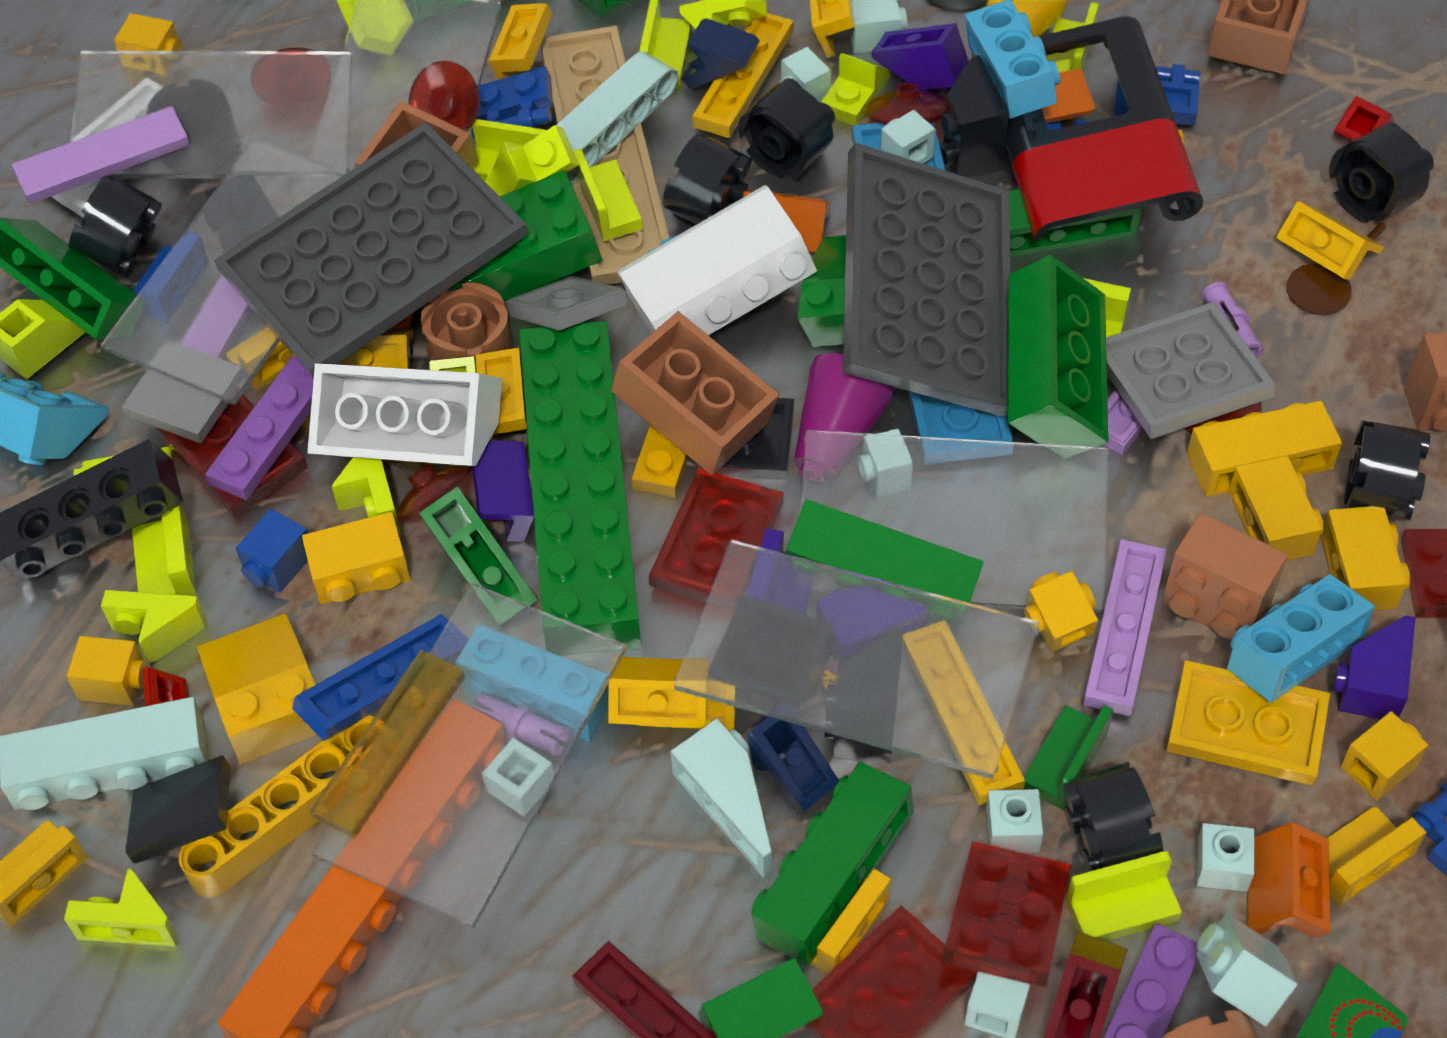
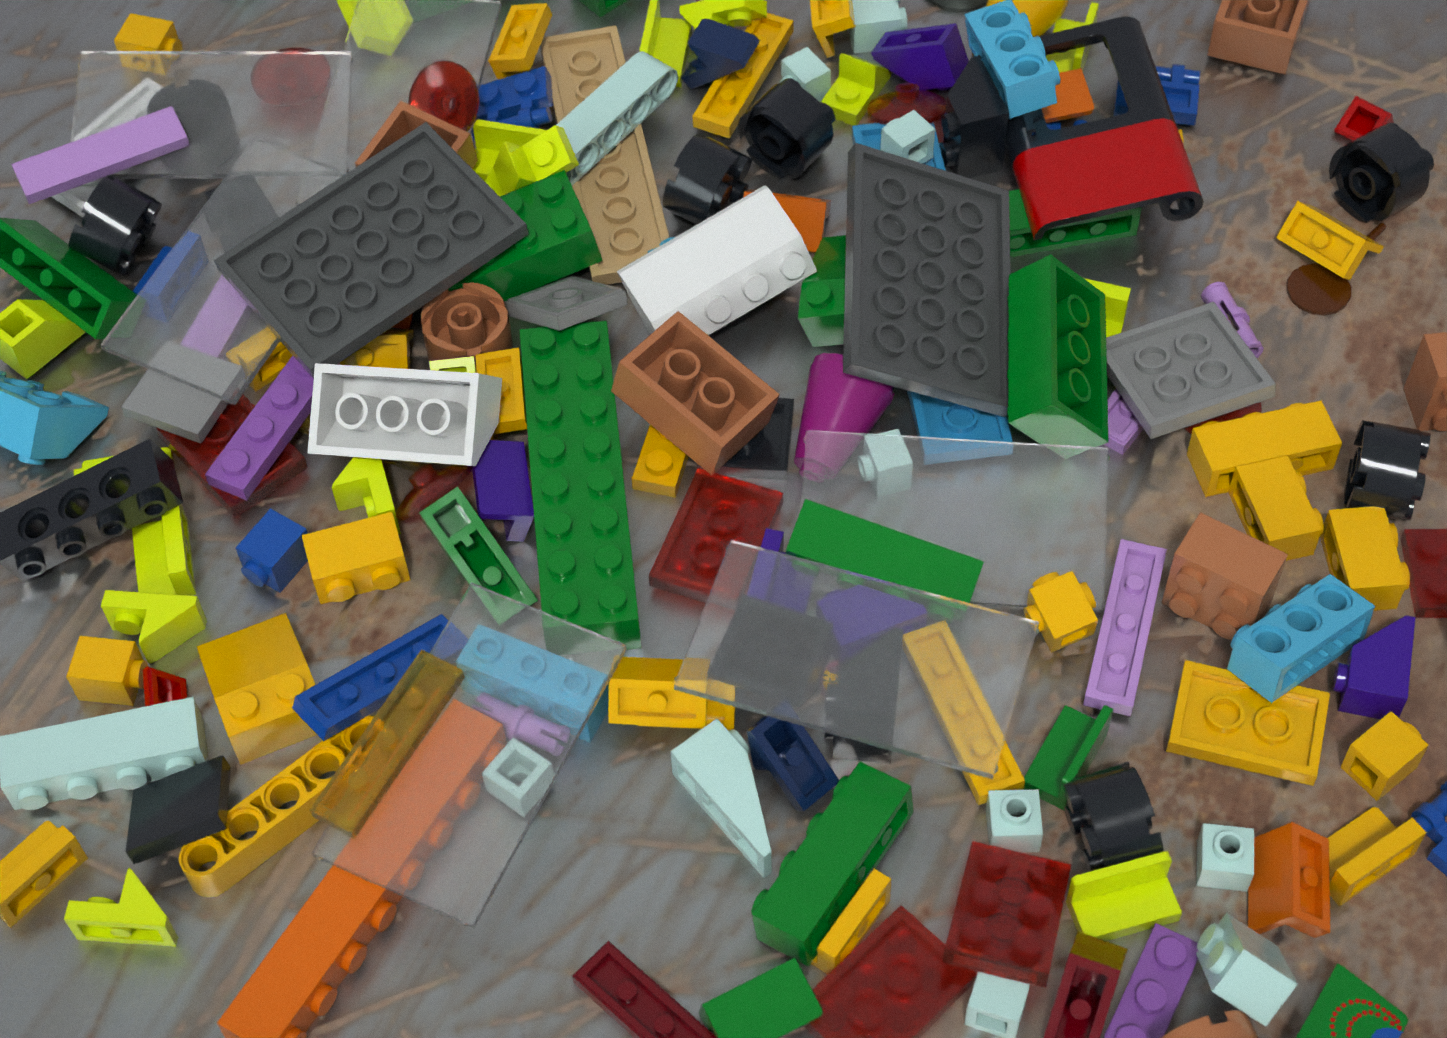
neon yellow panel [573,148,643,242] -> none

